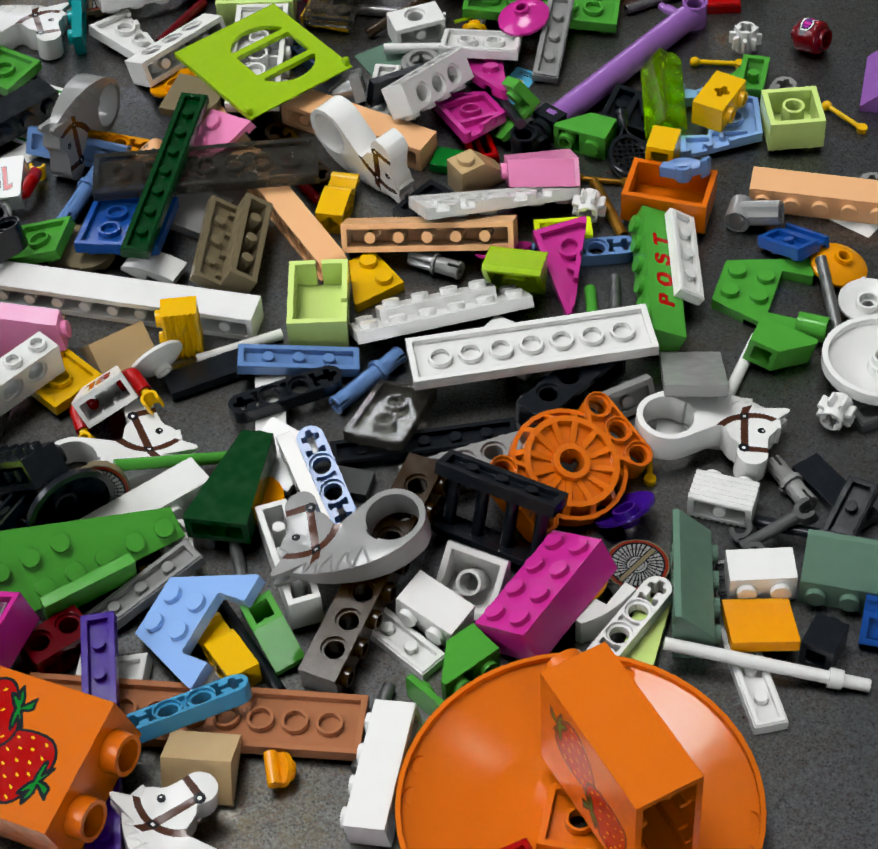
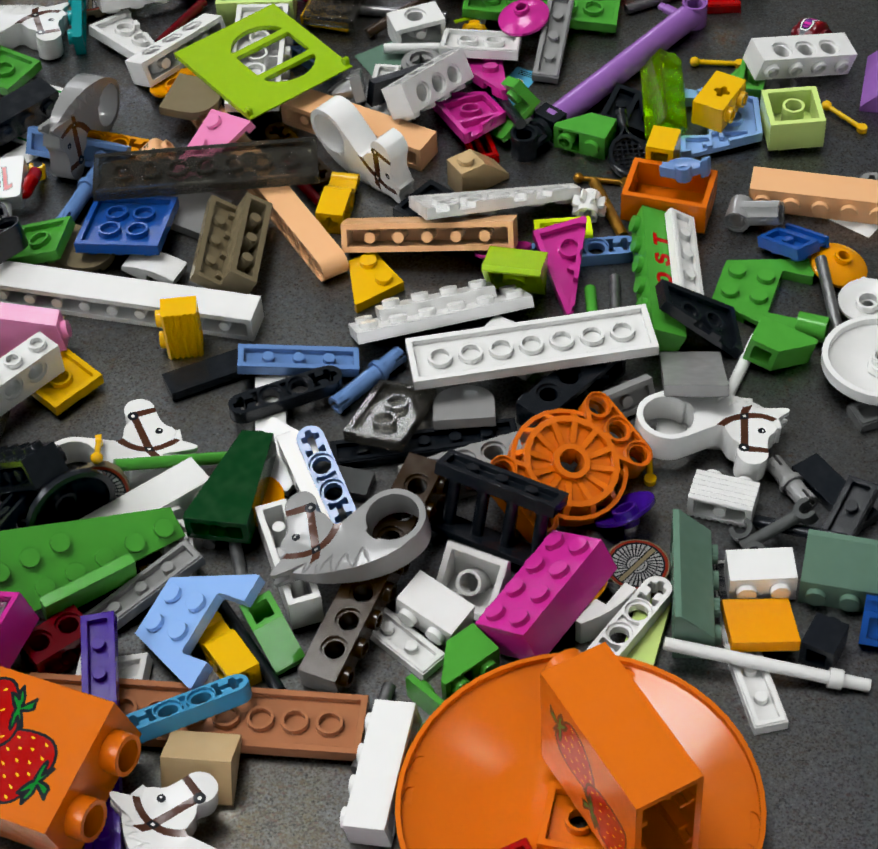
torso [70,366,165,439] -> none
tan slope [80,321,154,374] -> none
dark green tile [120,92,209,260] -> none
white dish [131,340,183,379] -> none
white bar [195,329,284,362] -> none
light orange plate [263,750,296,789] -> none
yellowish green piece [286,259,351,347] -> none
light grey axle [407,252,465,280] -> none
green tile [430,146,464,174] -> none
bright pink slope [500,149,581,187] -> none
white gear [729,21,762,55] -> none
white gear [816,392,857,431] -> none
none -> yellow hinge [90,434,103,464]
none -> light grey tile [433,385,496,430]
none -> black wing [655,279,744,359]
none -> white brick [743,32,858,81]

